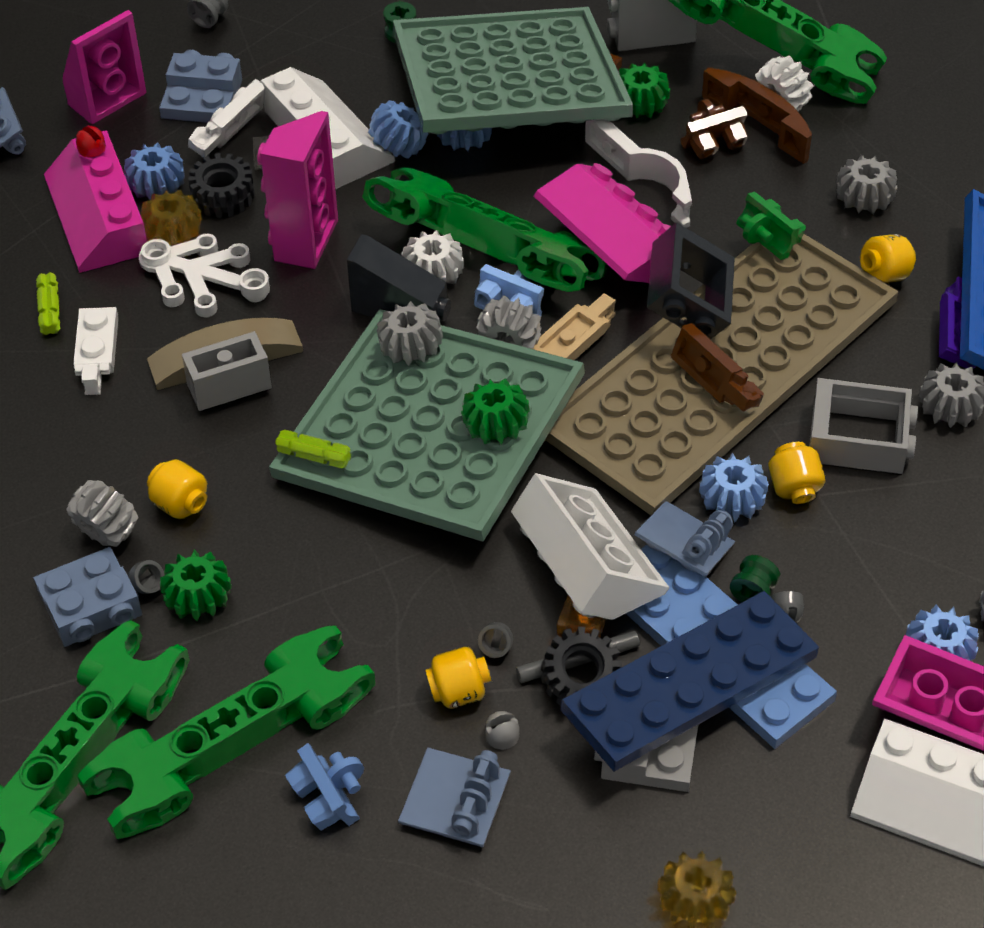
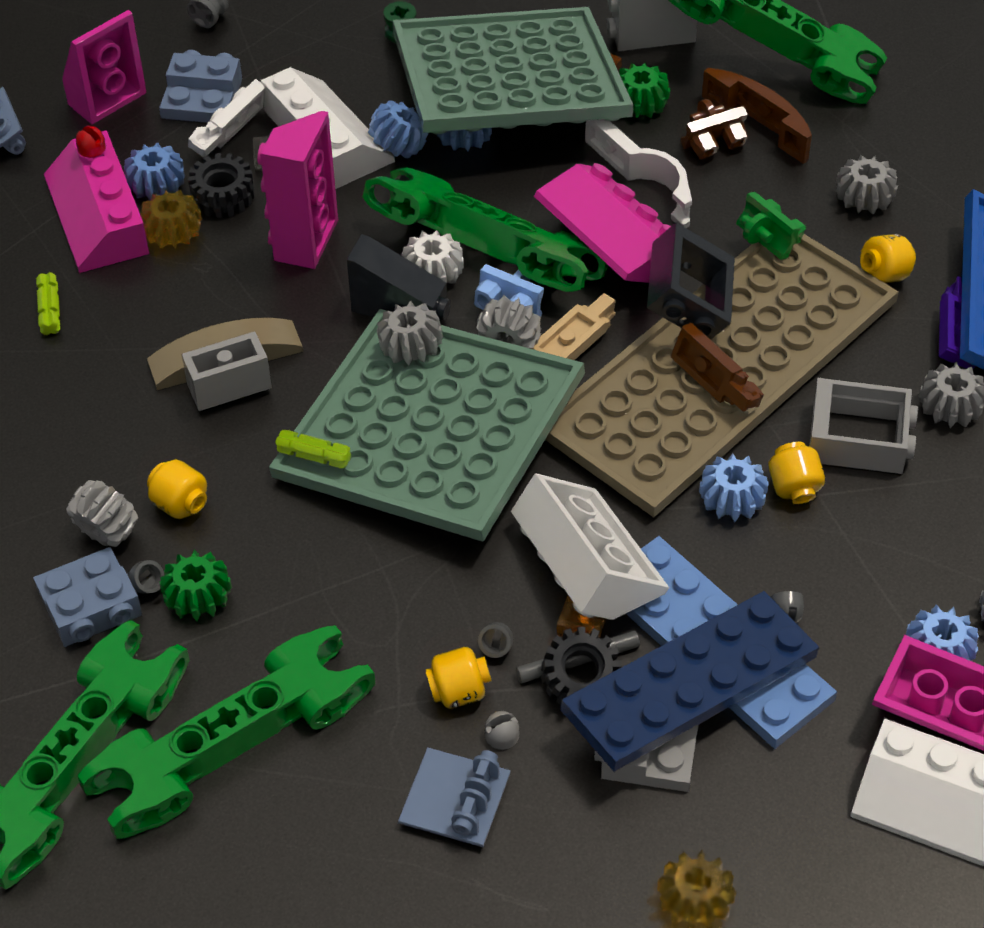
white hinge [73,307,118,395] -> none
white plant [139,234,270,317] -> none
medium blue hips [285,743,364,830] -> none
green gear [461,378,530,445] -> none
sand blue hinge [634,501,735,577] -> none
dark green wheel [729,555,781,602] -> none
white gear [755,55,814,111] -> none

